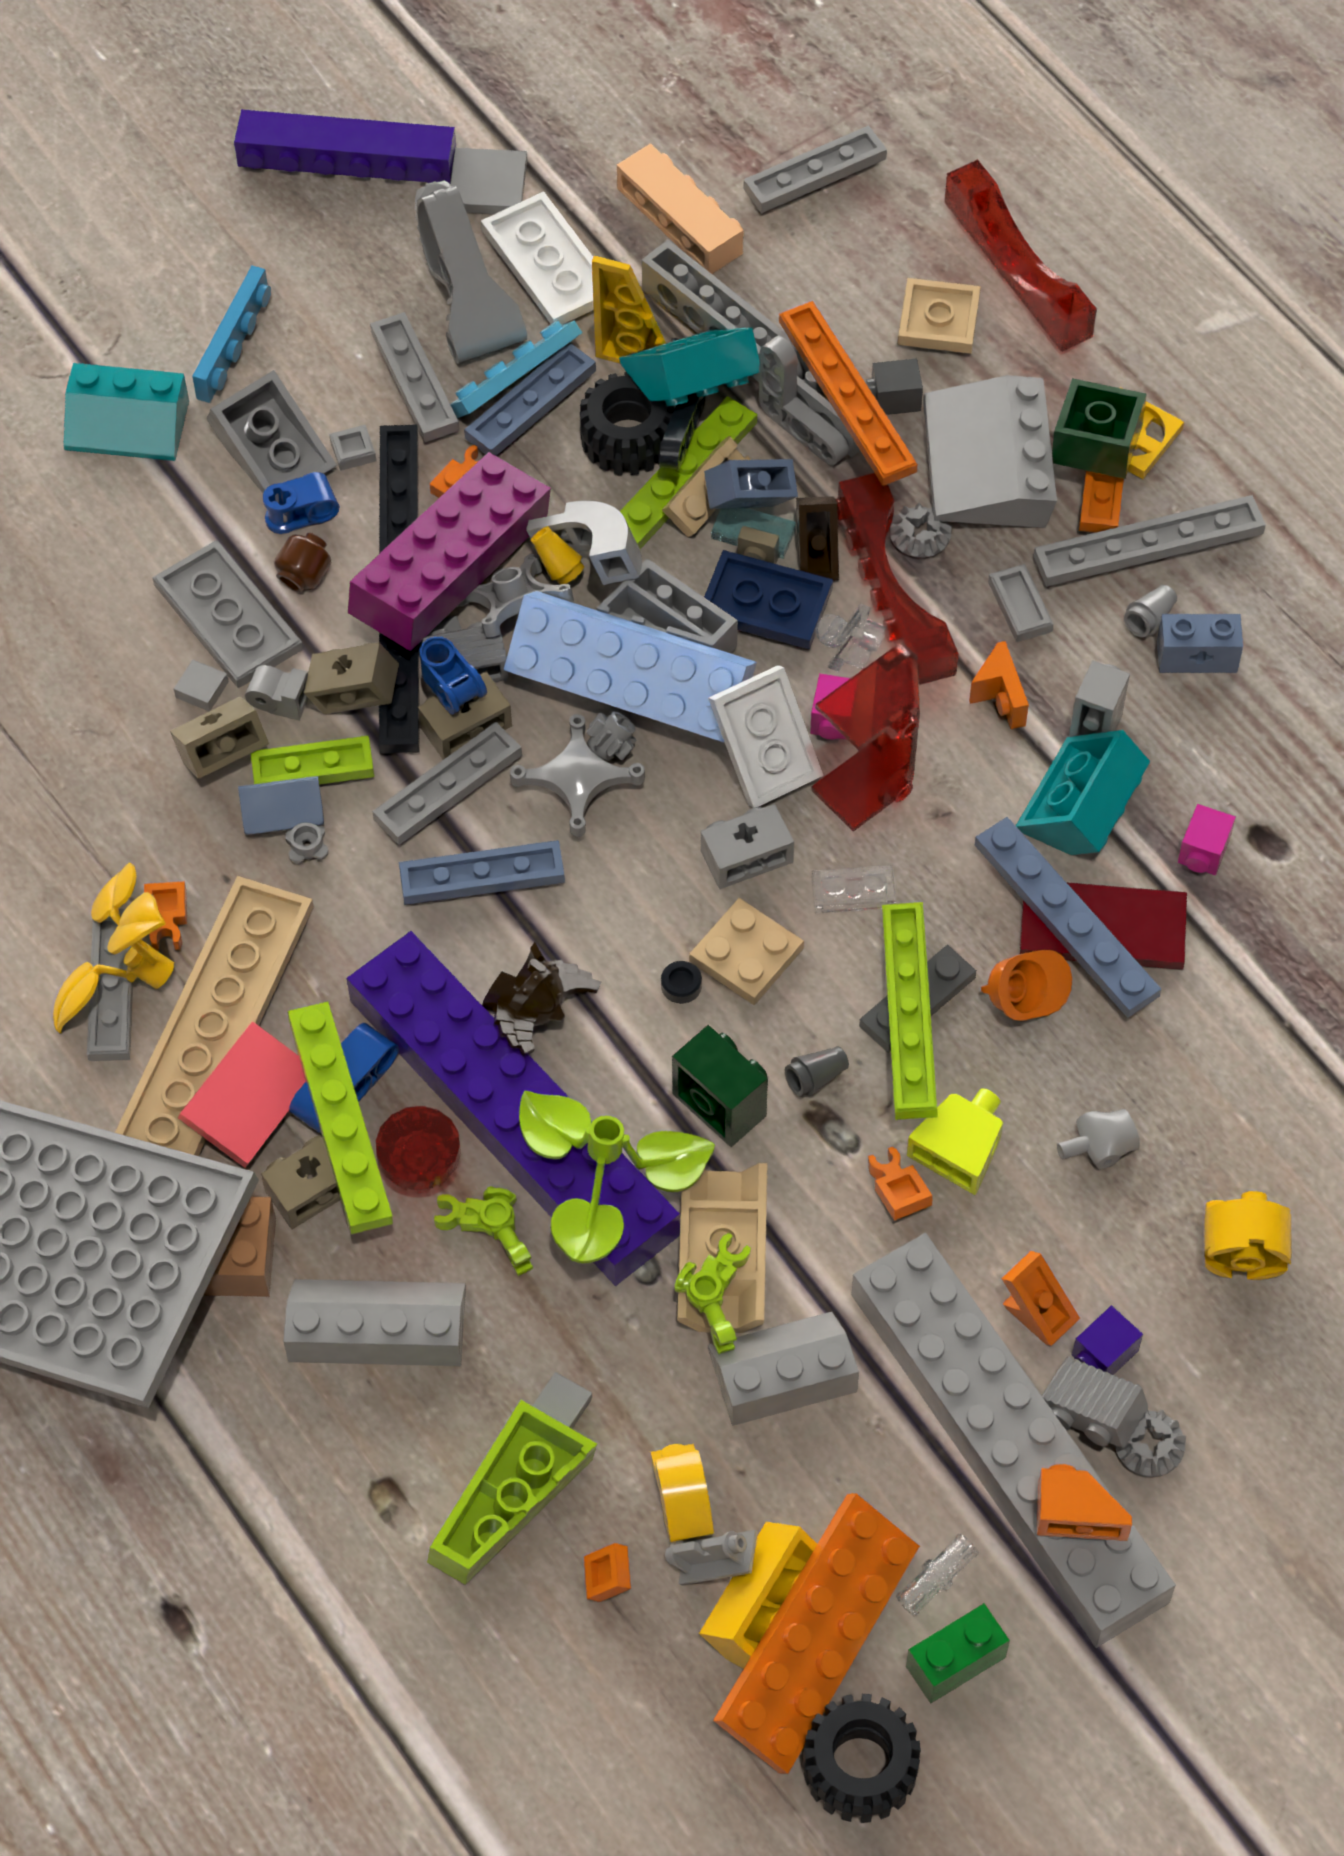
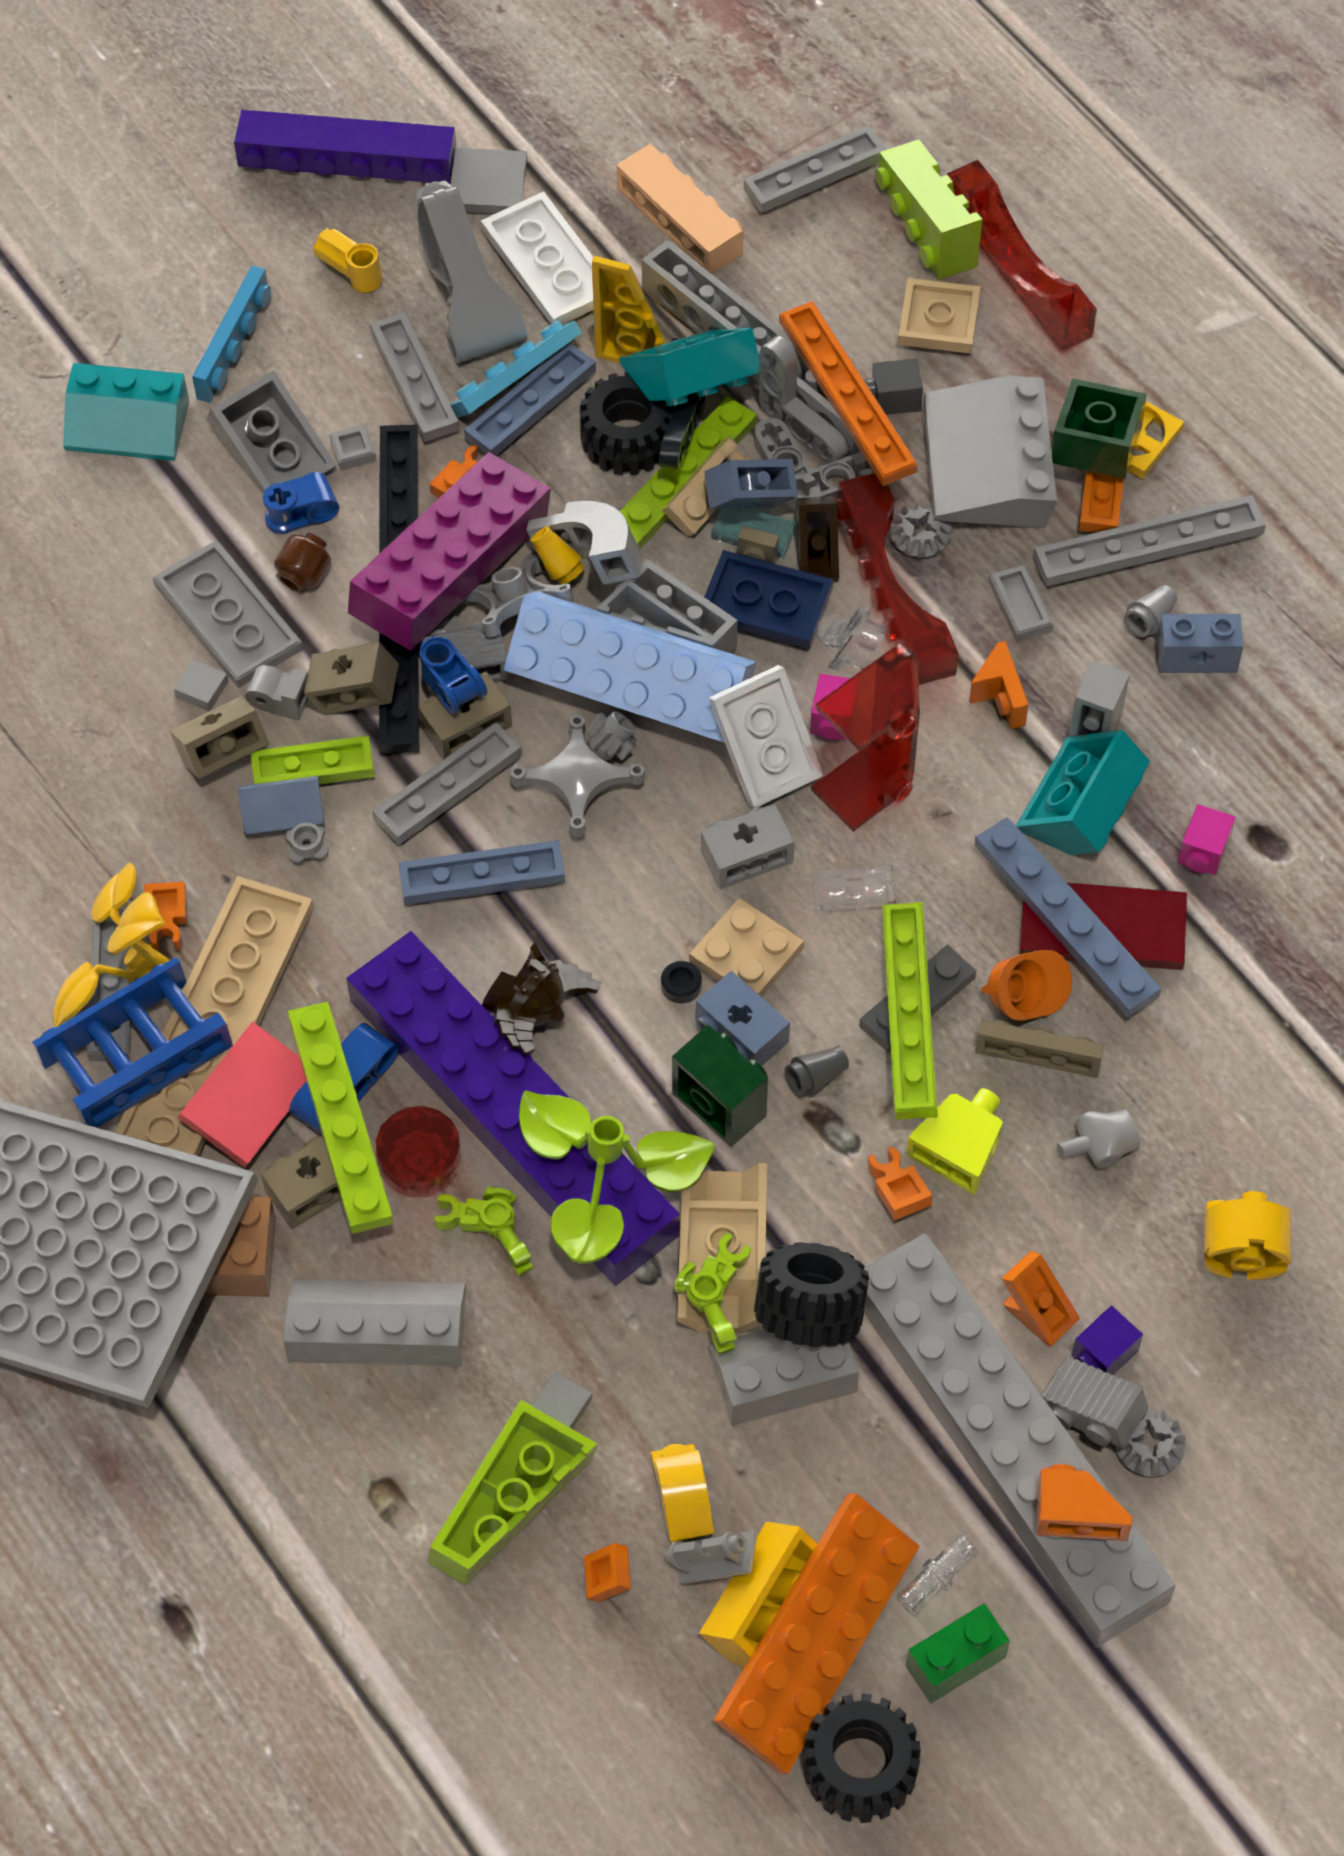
none -> blue fence [32,957,233,1128]
none -> yellow piece [313,228,383,293]
none -> sand blue brick [696,970,790,1066]
none -> black tyre [754,1242,869,1347]
none -> light grey beam [755,418,882,511]
none -> lime wedge [875,139,982,281]
none -> dark tan plate [975,1020,1105,1078]

